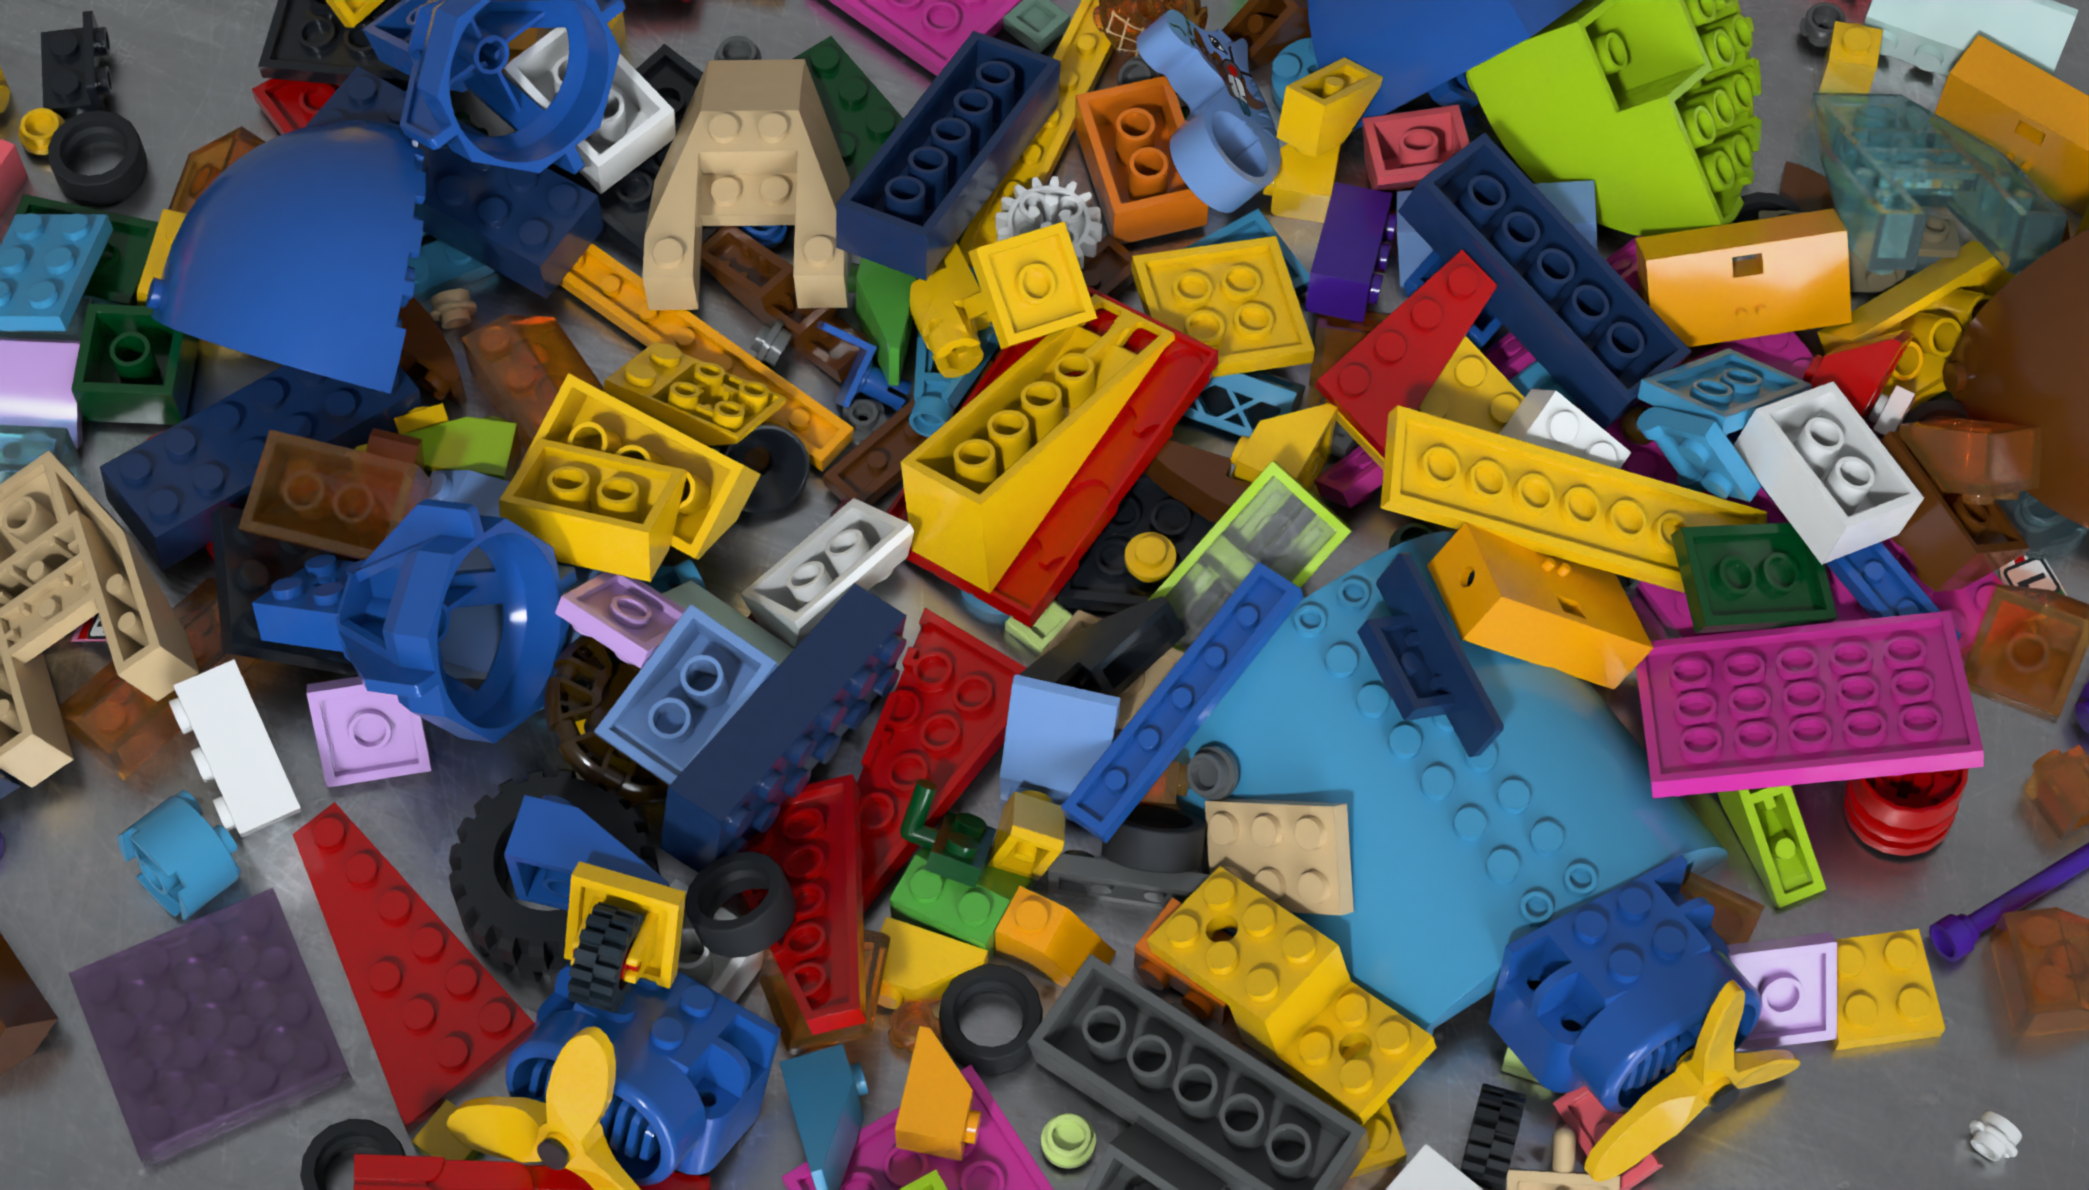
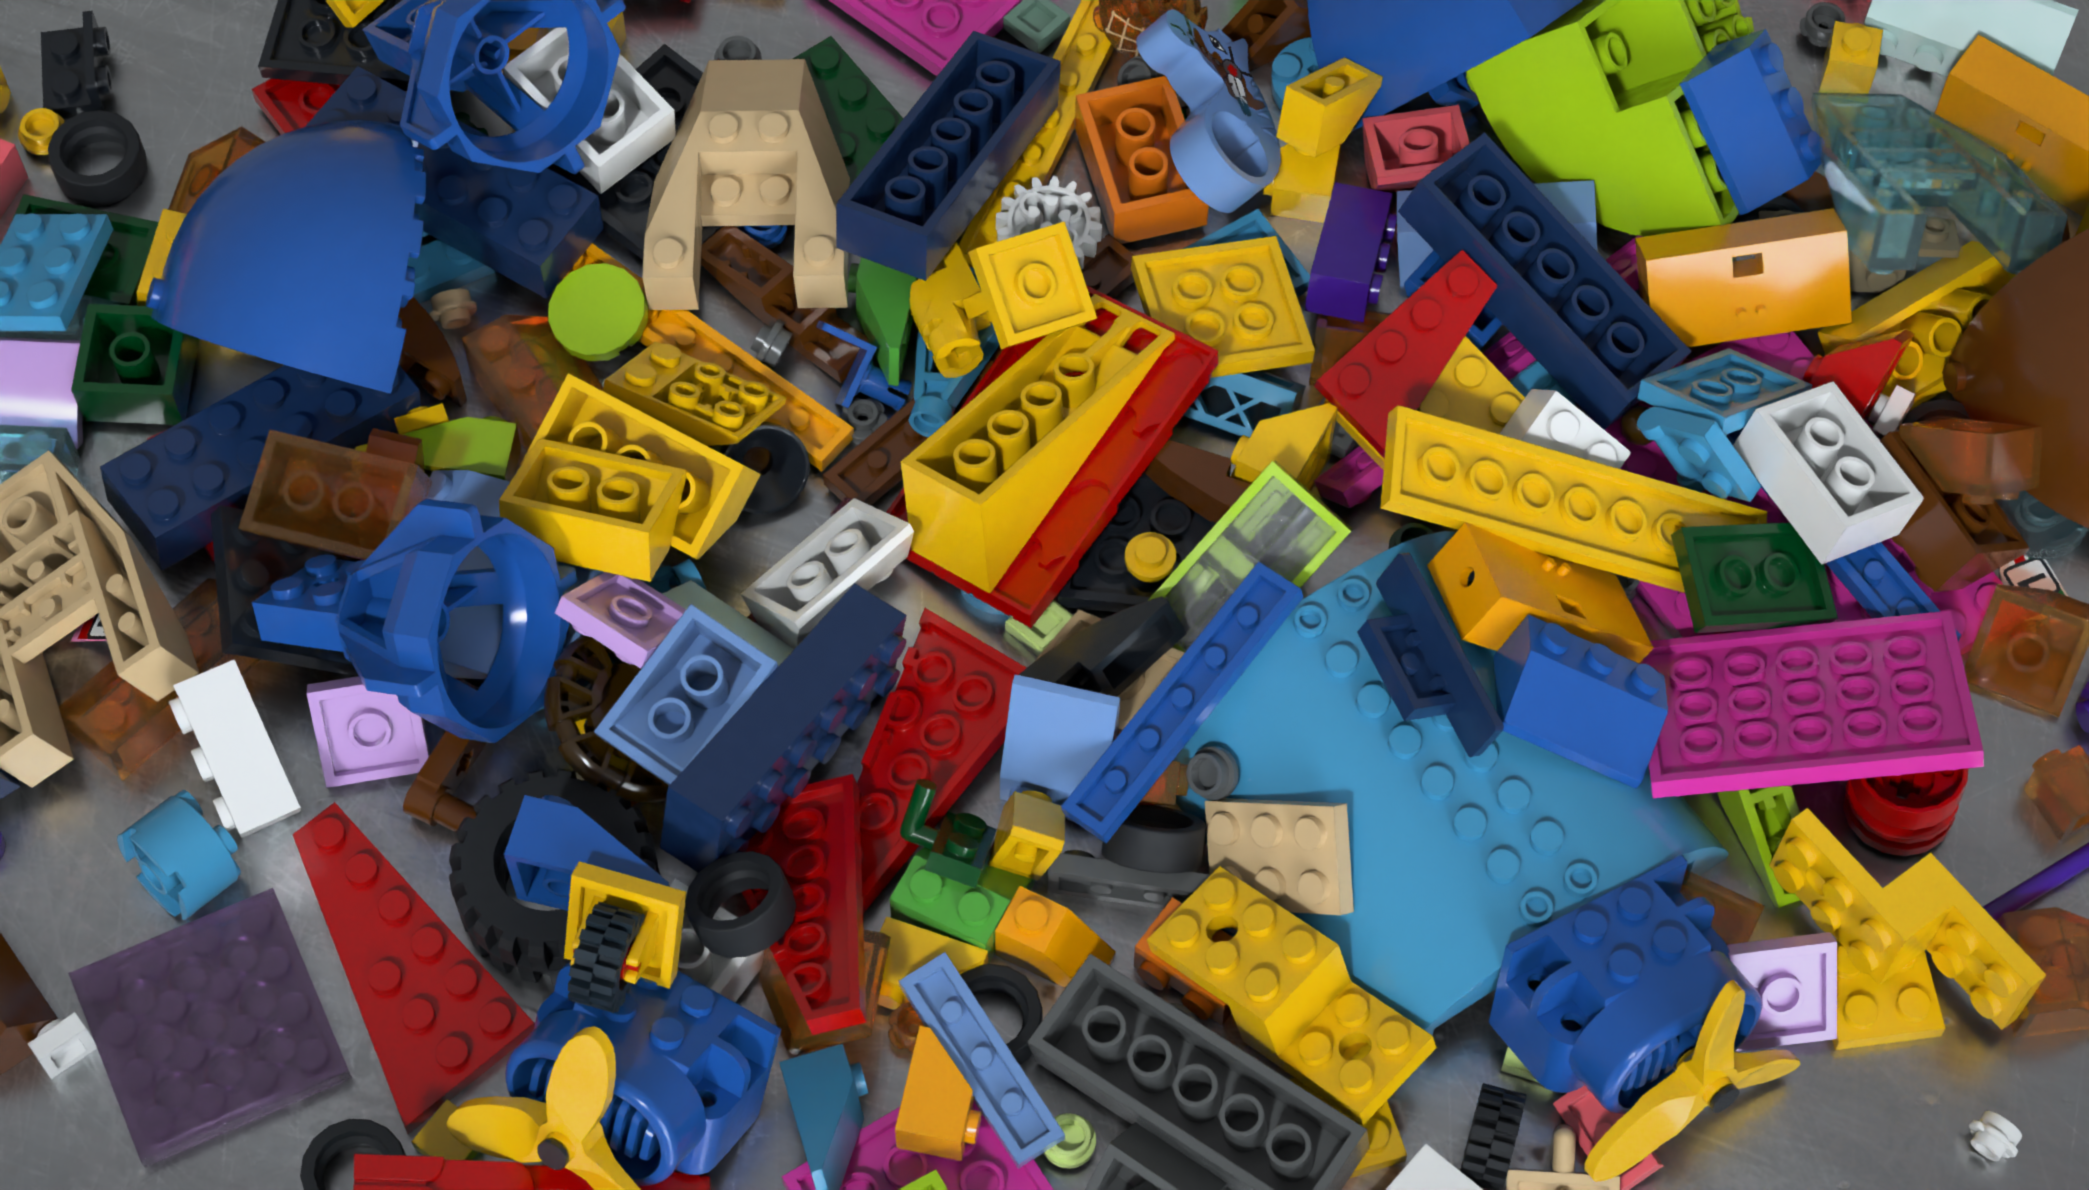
none -> white plate [28,1012,98,1080]
none -> reddish brown beam [403,678,487,833]
none -> lime tile [548,263,648,361]
none -> medium blue plate [899,952,1065,1169]
none -> blue slope [1493,614,1668,789]
none -> blue slope [1680,29,1825,215]
none -> yellow bracket [1769,808,2046,1030]

